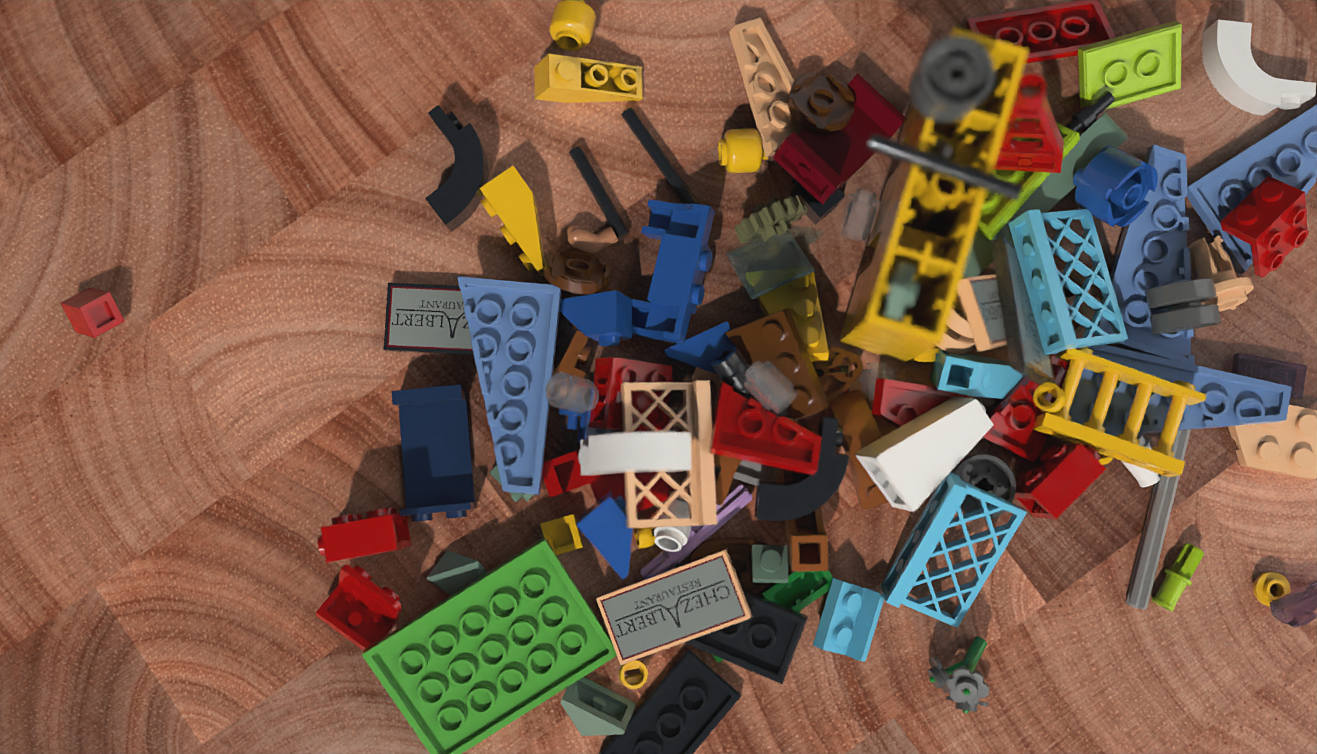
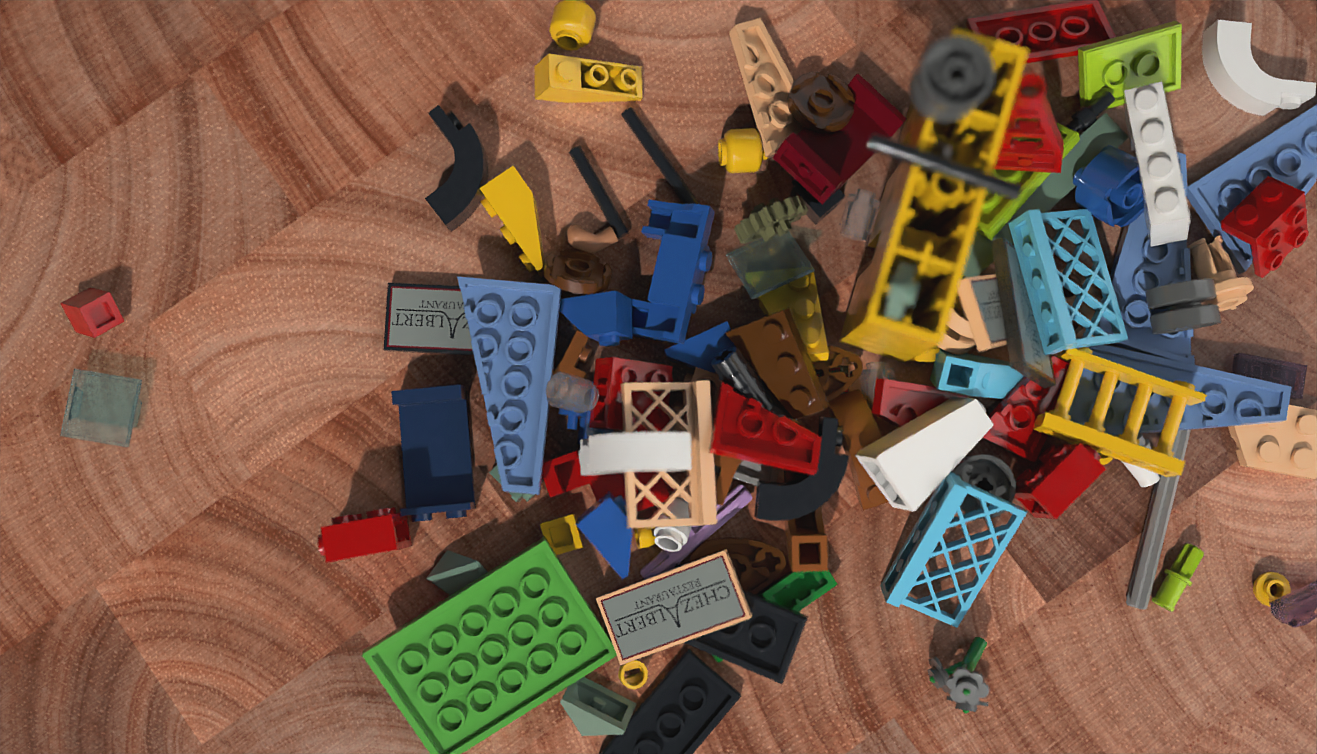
red bracket [315,564,402,650] -> none
clear brick [744,361,798,414] -> none
sand green plate [751,545,789,583] -> none
medium azure bracket [813,578,885,662] -> none
yellow hinge [1033,382,1066,413] -> none
none -> clear light blue piece [60,369,142,447]
none -> white arch [1124,82,1190,247]

